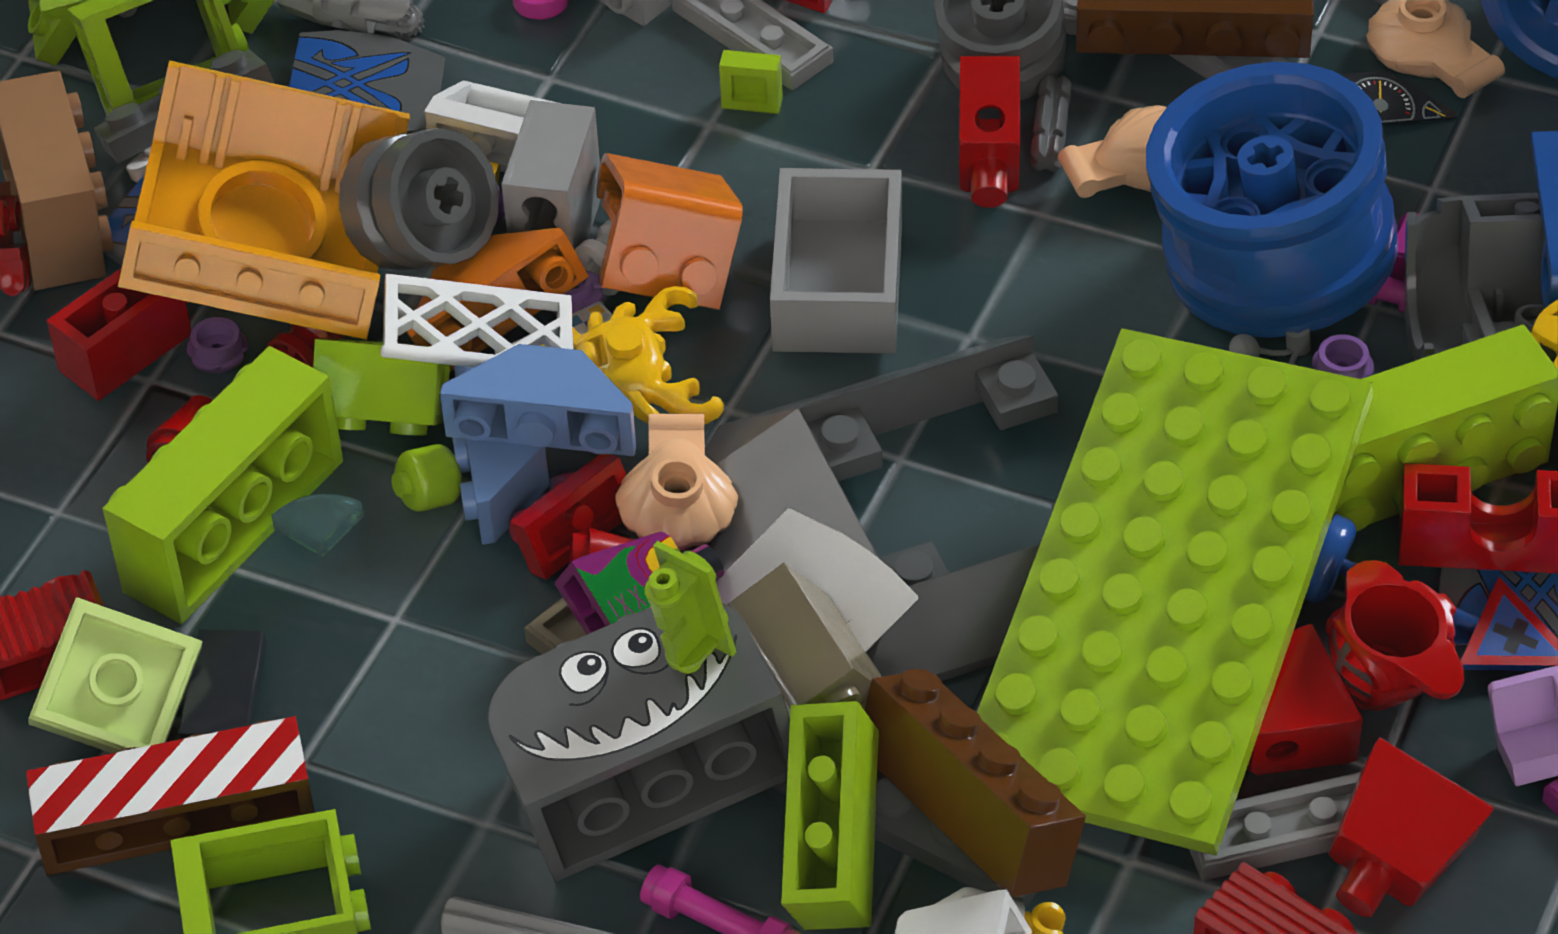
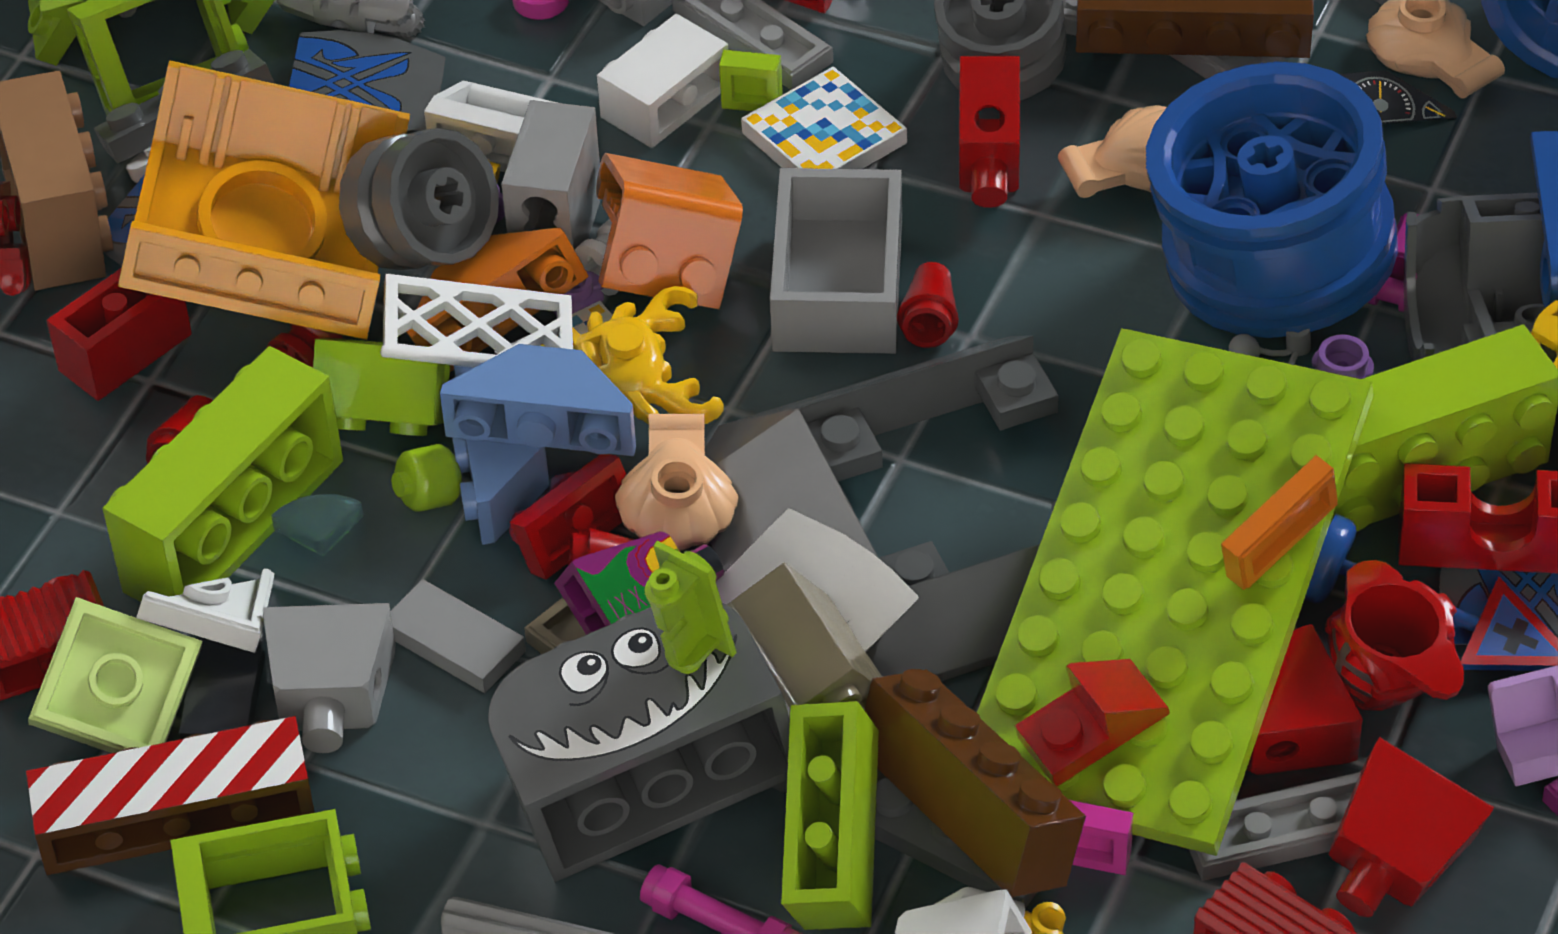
medium lavender plate [187,317,248,374] -> none
dark grey axle [1030,74,1071,172] -> none
none -> white tile [136,569,275,653]
none -> light grey torso [263,603,396,753]
none -> light grey tile [390,579,526,694]
none -> white brick [597,13,728,148]
none -> tile [741,66,907,169]
none -> red cone [897,262,959,348]
none -> red slope [1015,659,1170,786]
none -> dark pink tile [1069,800,1133,875]
none -> orange tile [1221,455,1338,590]

